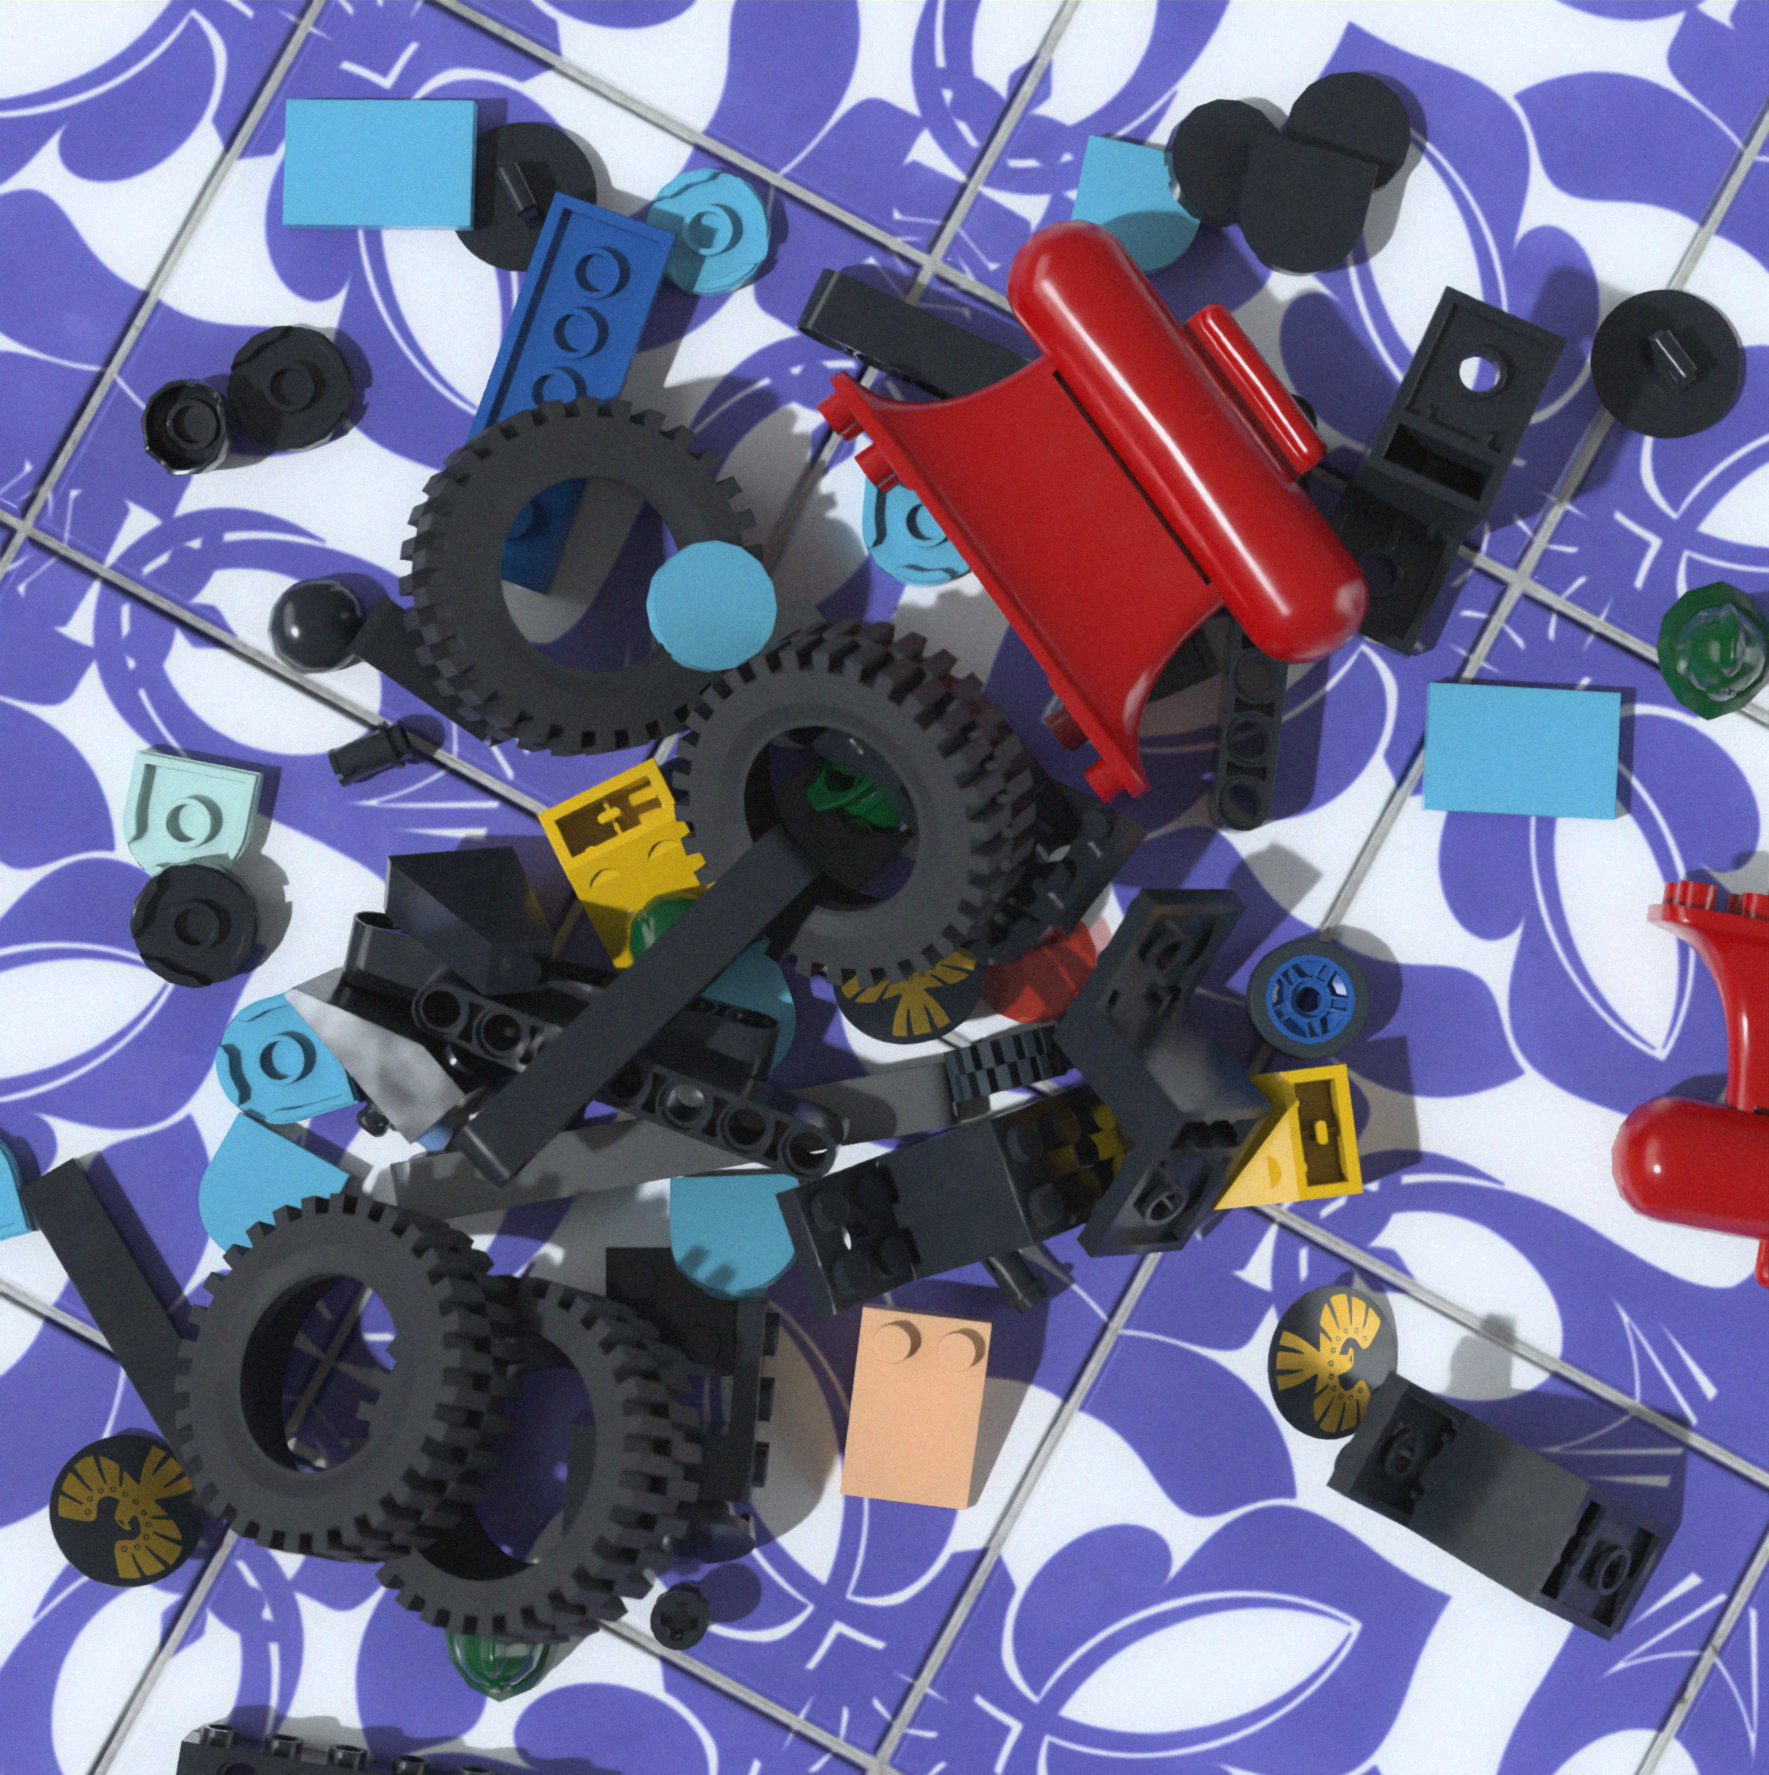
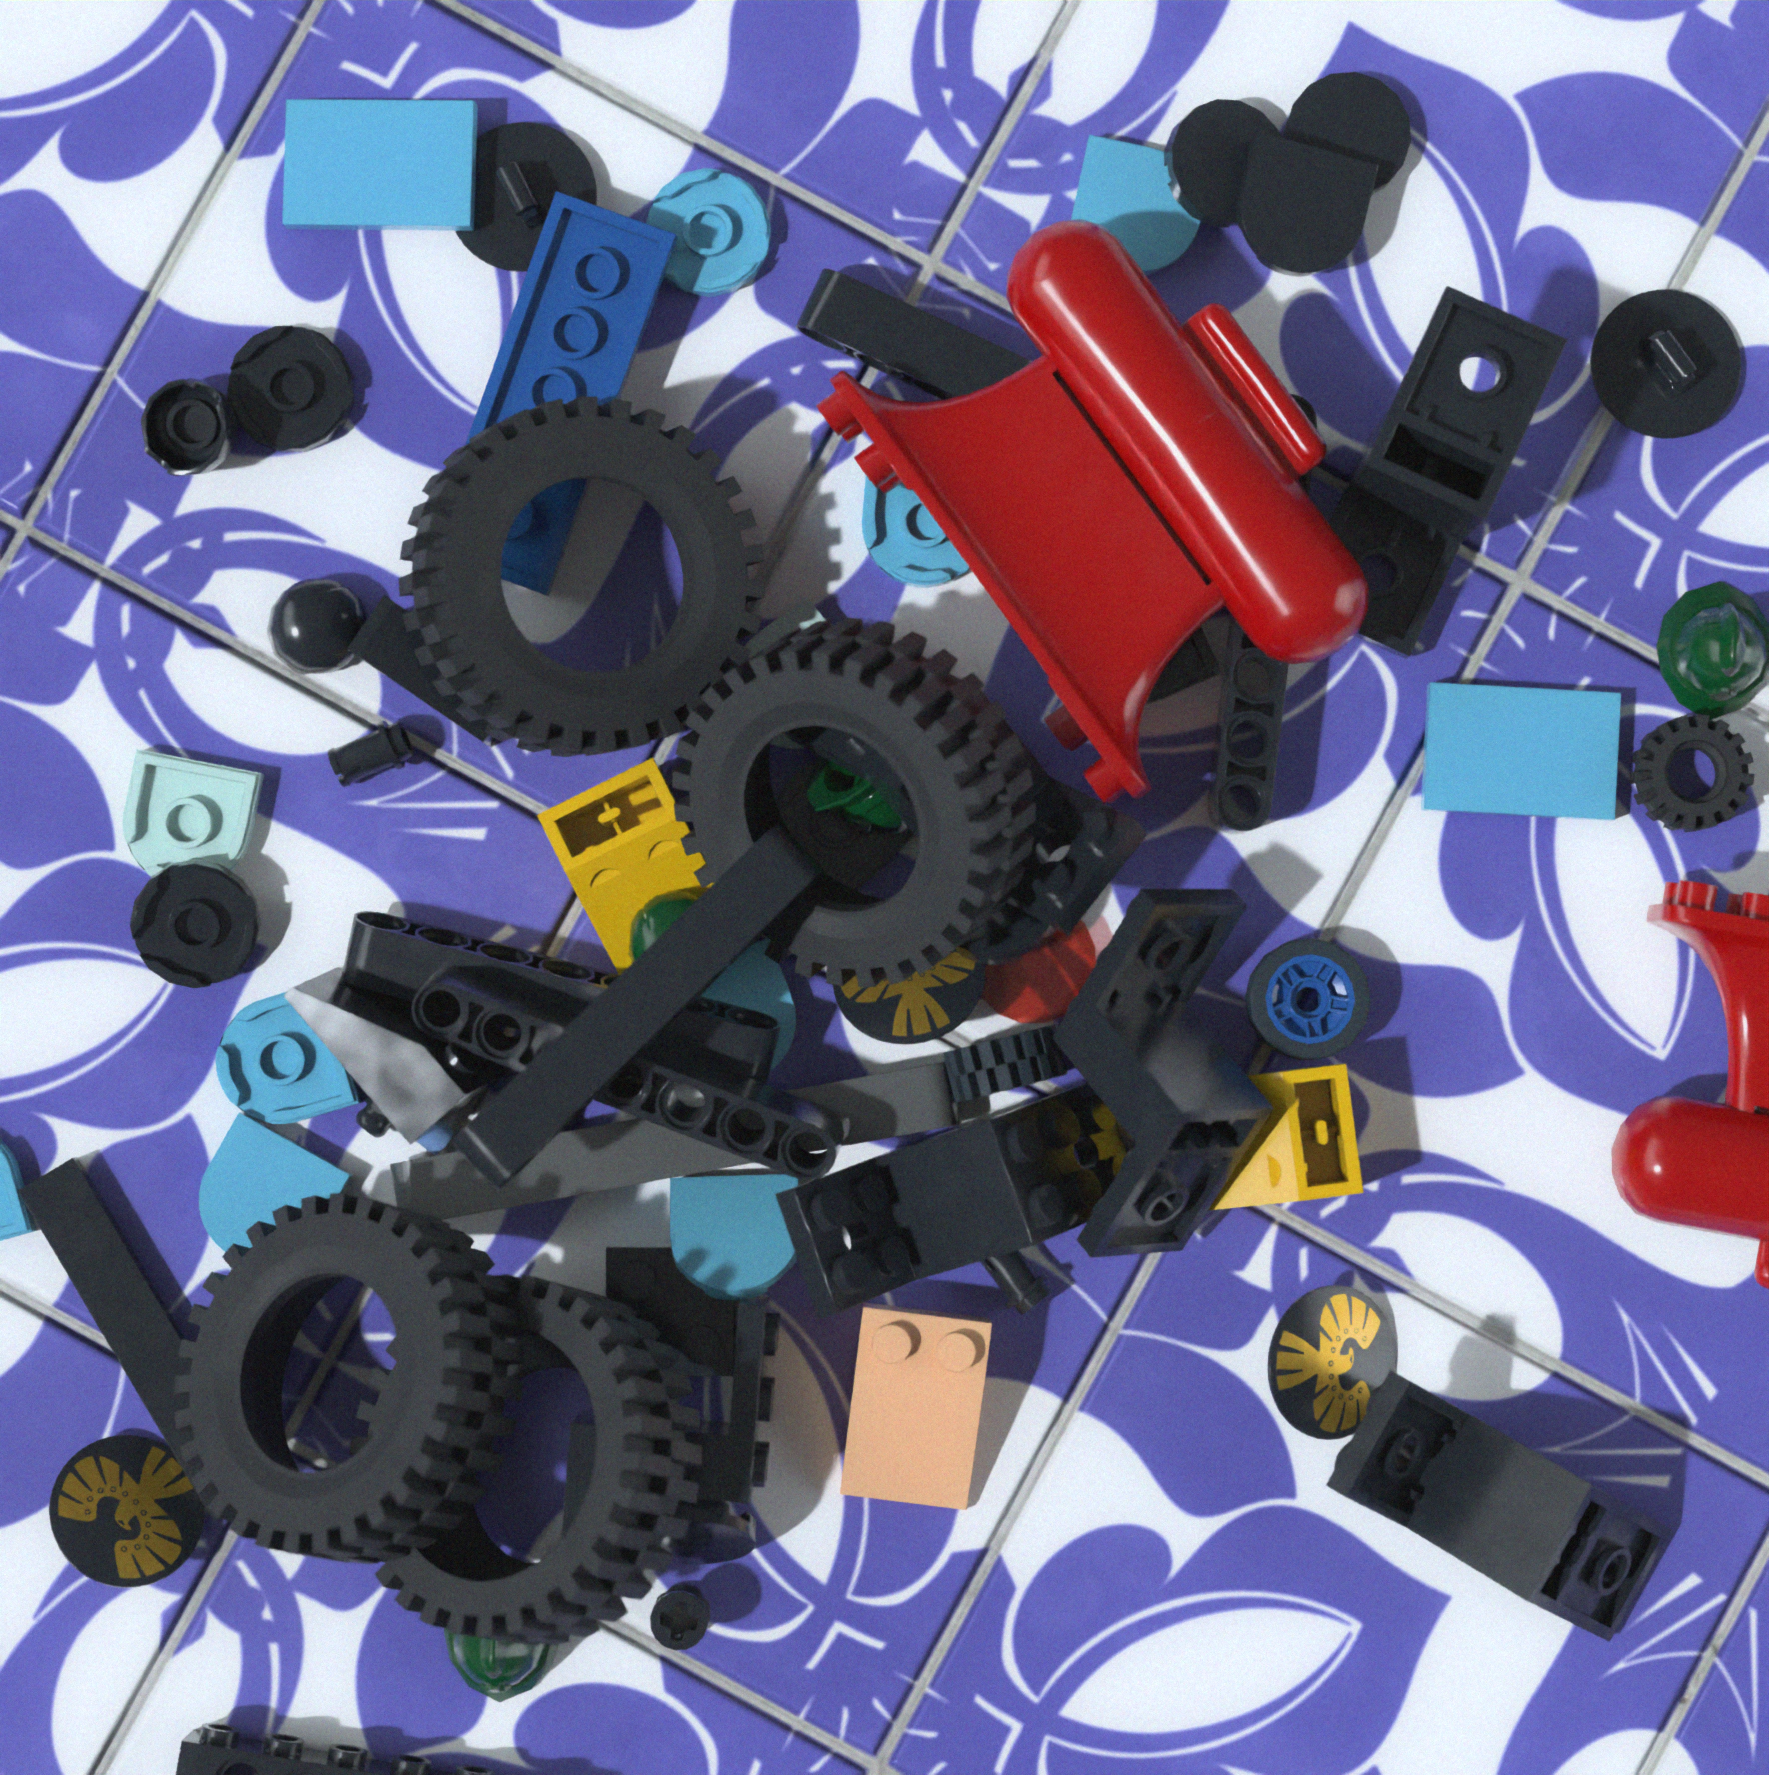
black slope [383,846,554,996] -> none
medium azure tile [646,540,777,673] -> none
none -> black tyre [1629,714,1755,832]

